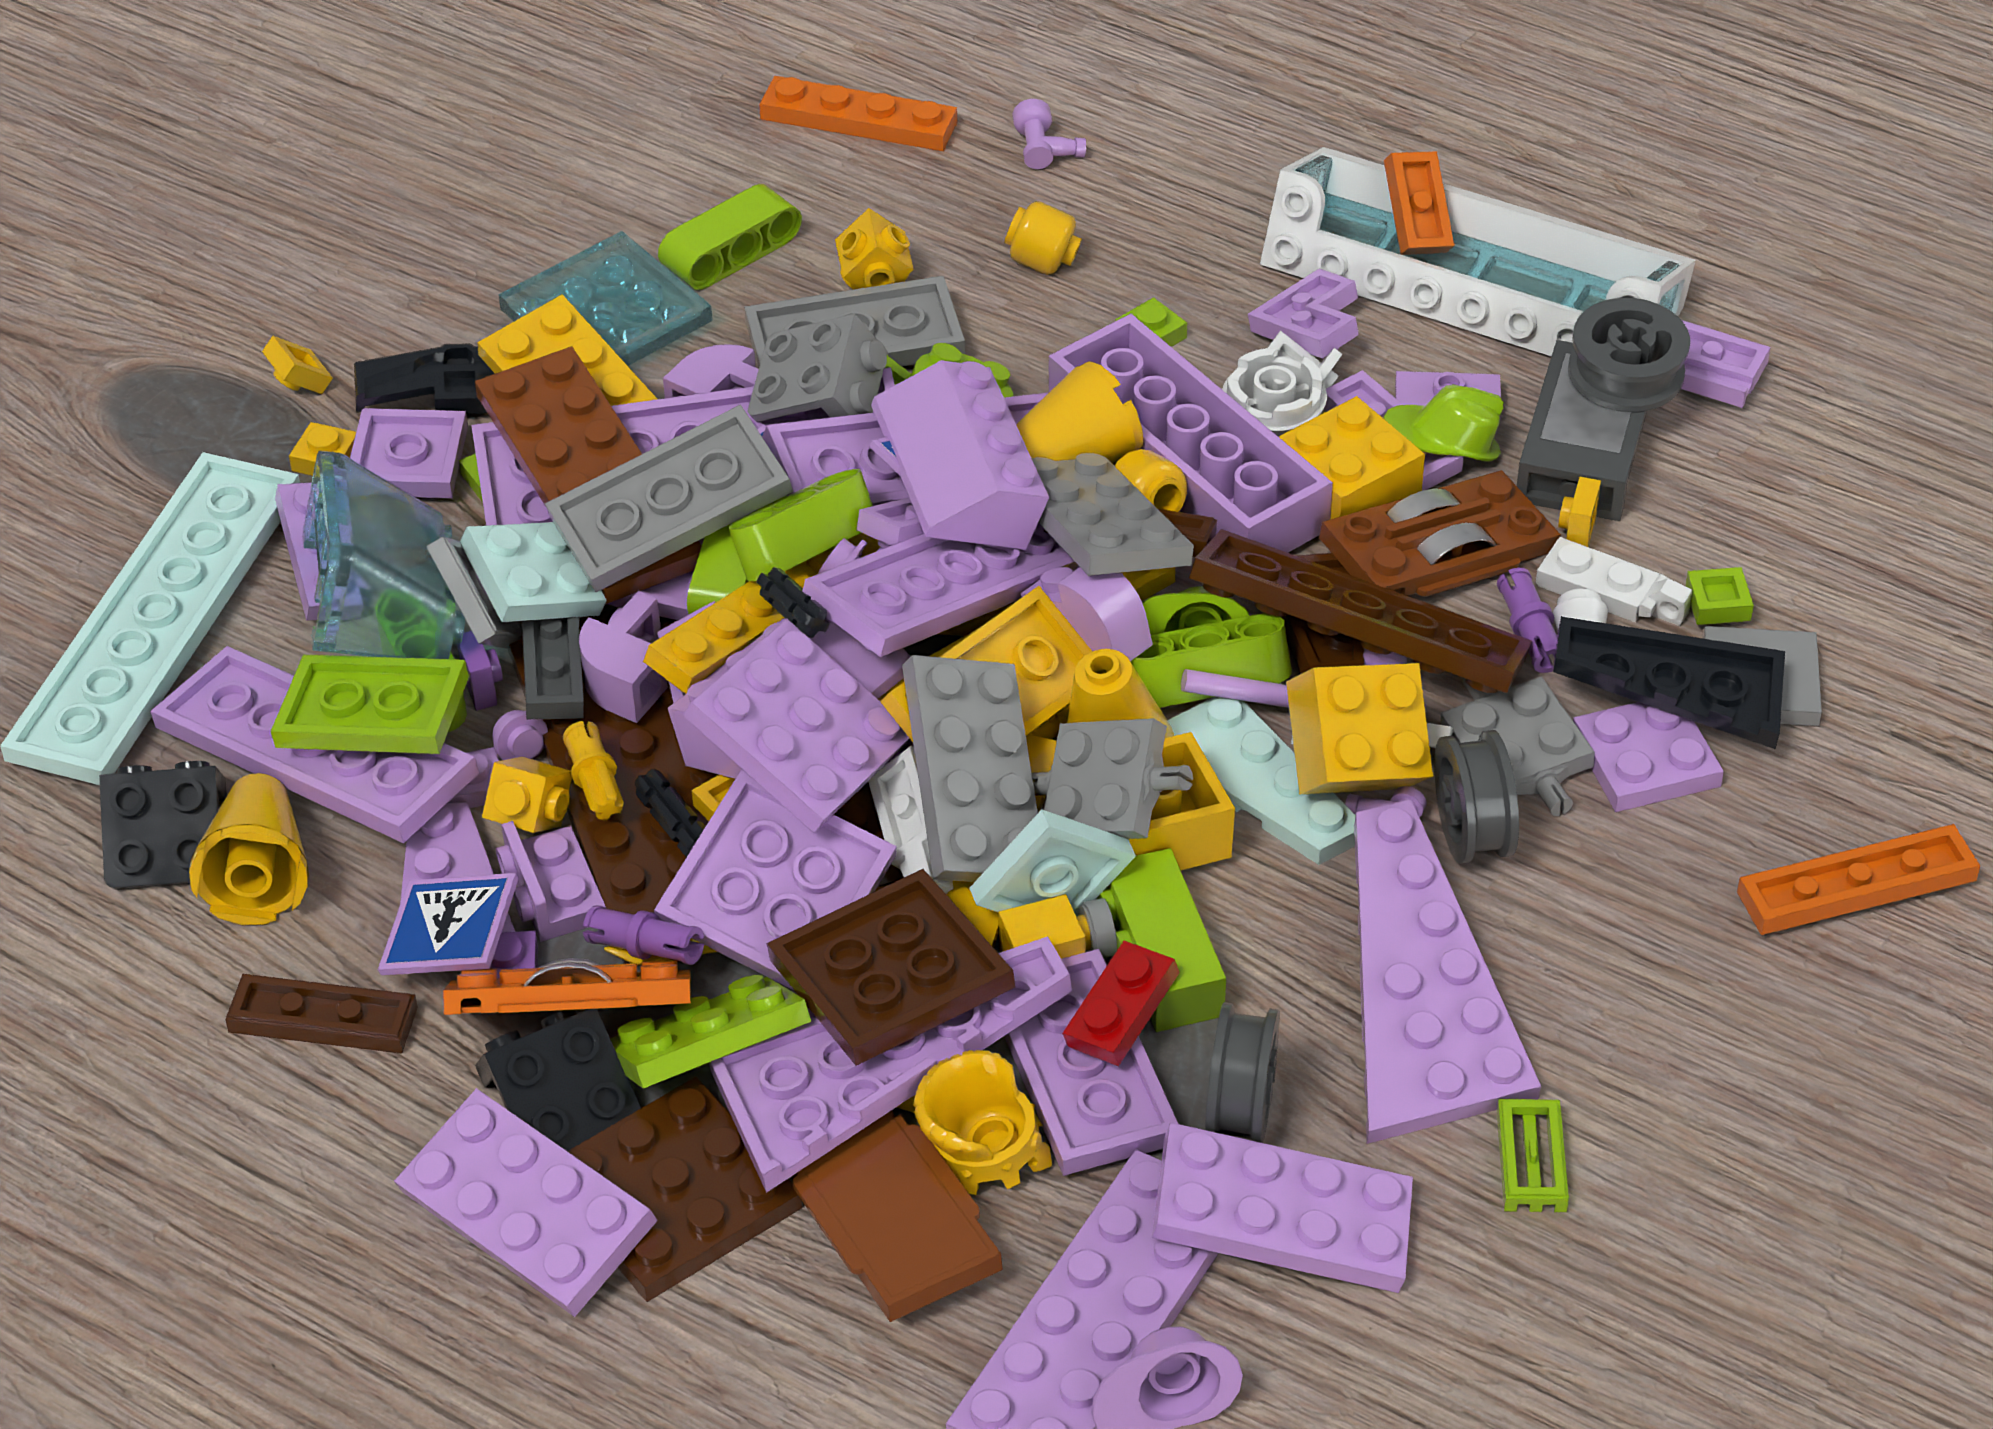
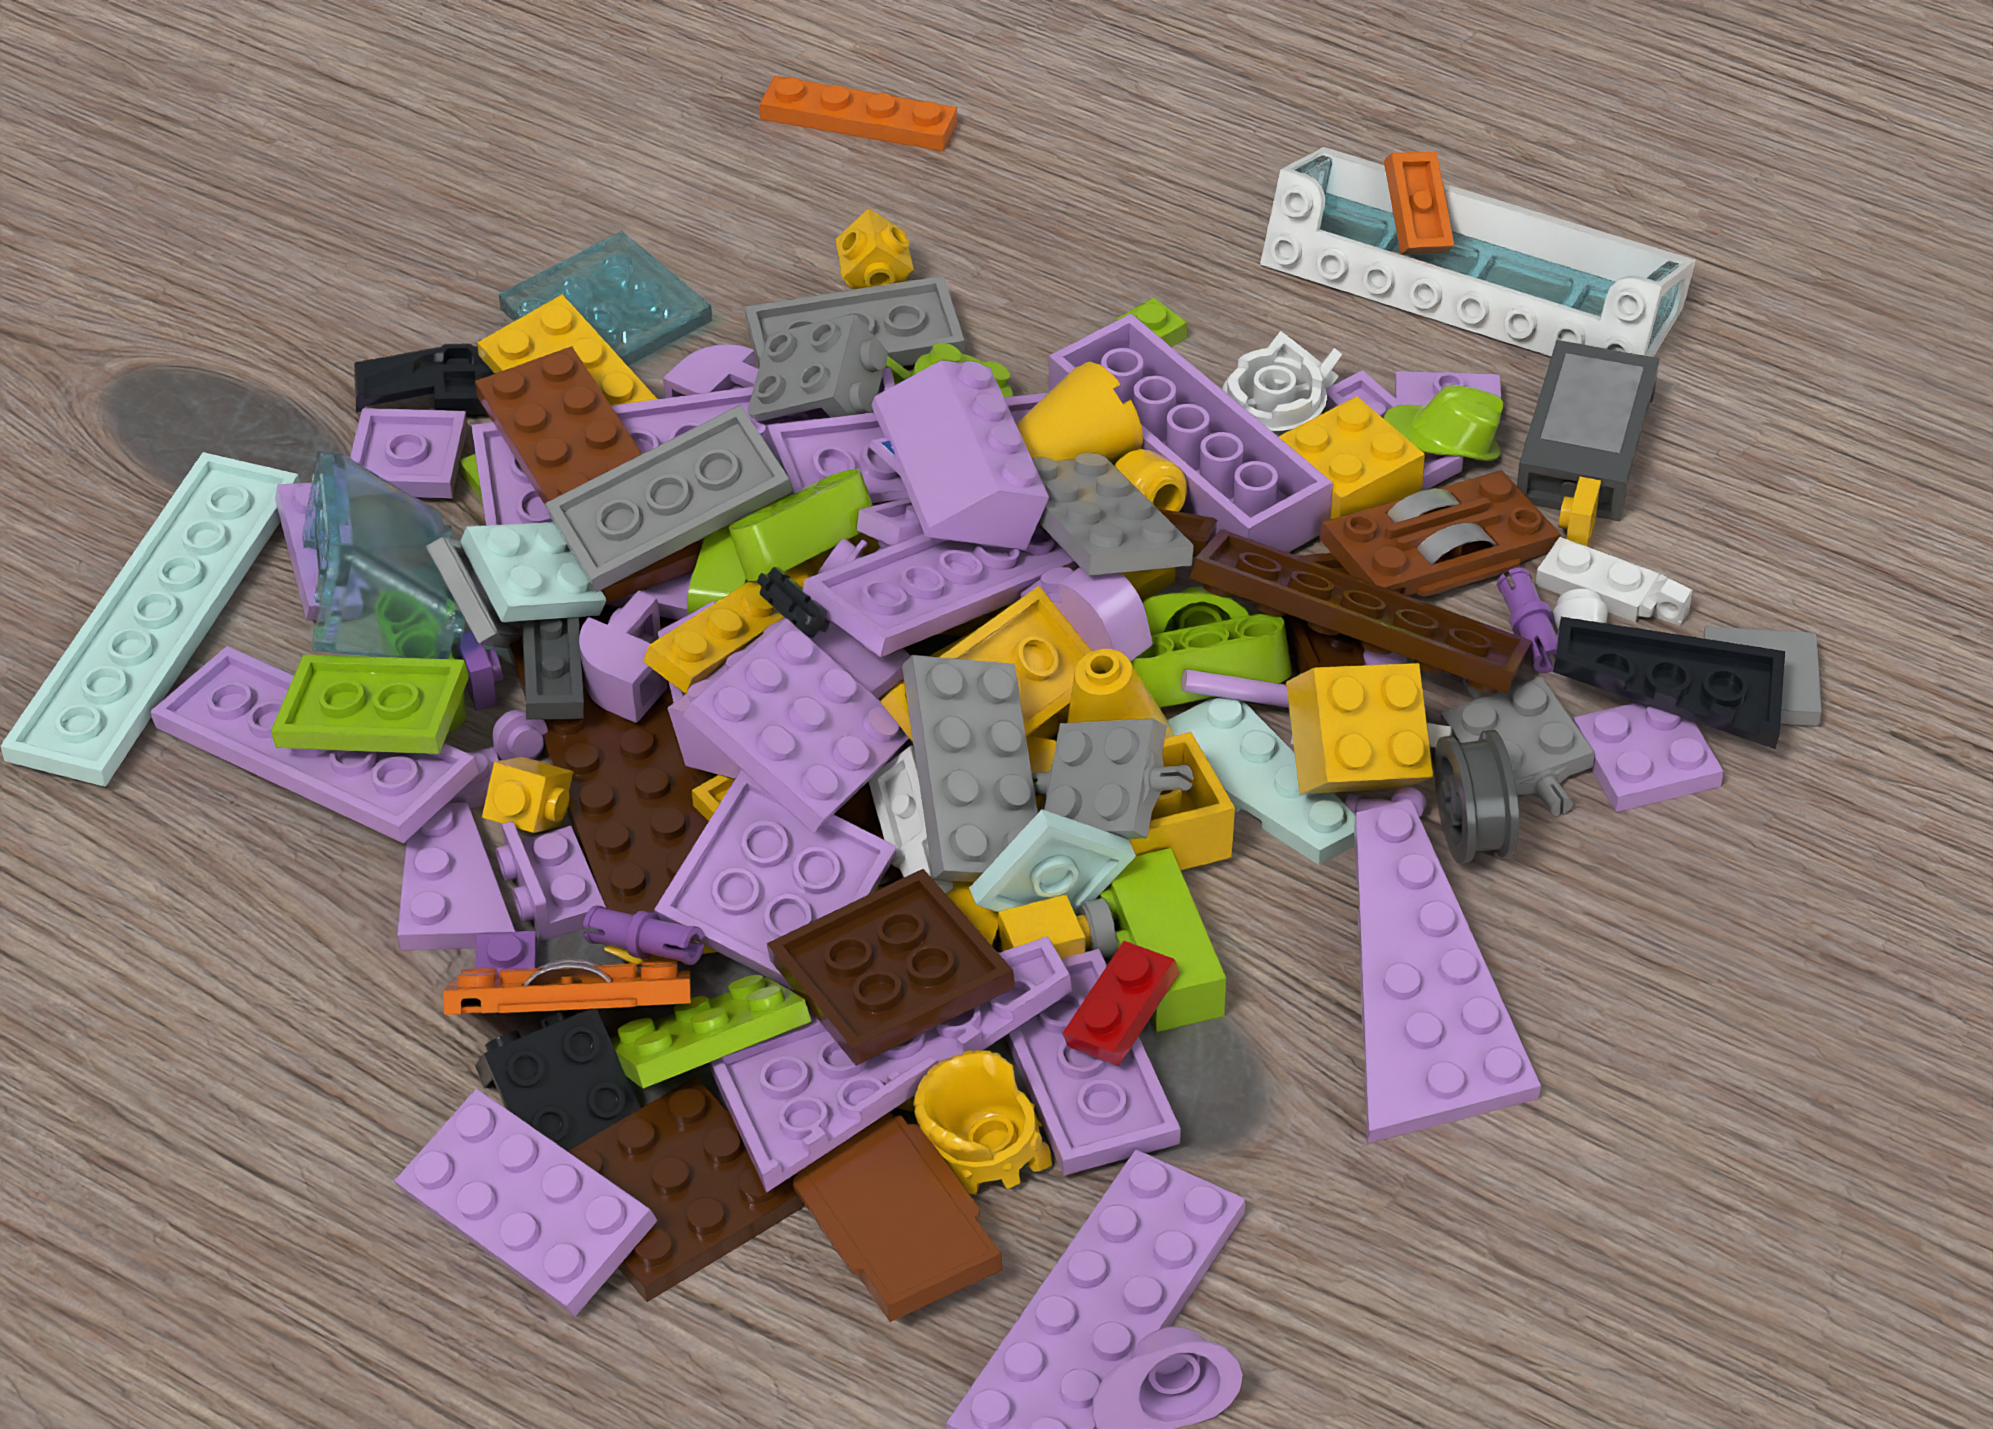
black bracket [99,761,227,889] -> none
yellow cone [189,773,309,925] -> none
reddish brown tile [225,974,418,1054] -> none
yellow plate [262,336,333,394] -> none
yellow plate [289,422,356,482] -> none
piece [378,873,519,975] -> none
yellow axle [563,721,624,820] -> none
black axle [635,769,706,858] -> none
lime beam [658,184,802,290] -> none
yellow head [1004,201,1082,275] -> none
lavender piece [1012,99,1086,169] -> none
lavender plate [1152,1122,1413,1293] -> none
dark grey wheel [1205,1002,1280,1143] -> none
lavender plate [1248,268,1359,358] -> none
lime tile [1497,1099,1569,1212] -> none
dark grey wheel [1568,298,1690,412] -> none
lavender plate [1681,320,1771,408] -> none
lime plate [1685,567,1754,625] -> none
orange plate [1737,824,1980,935] -> none

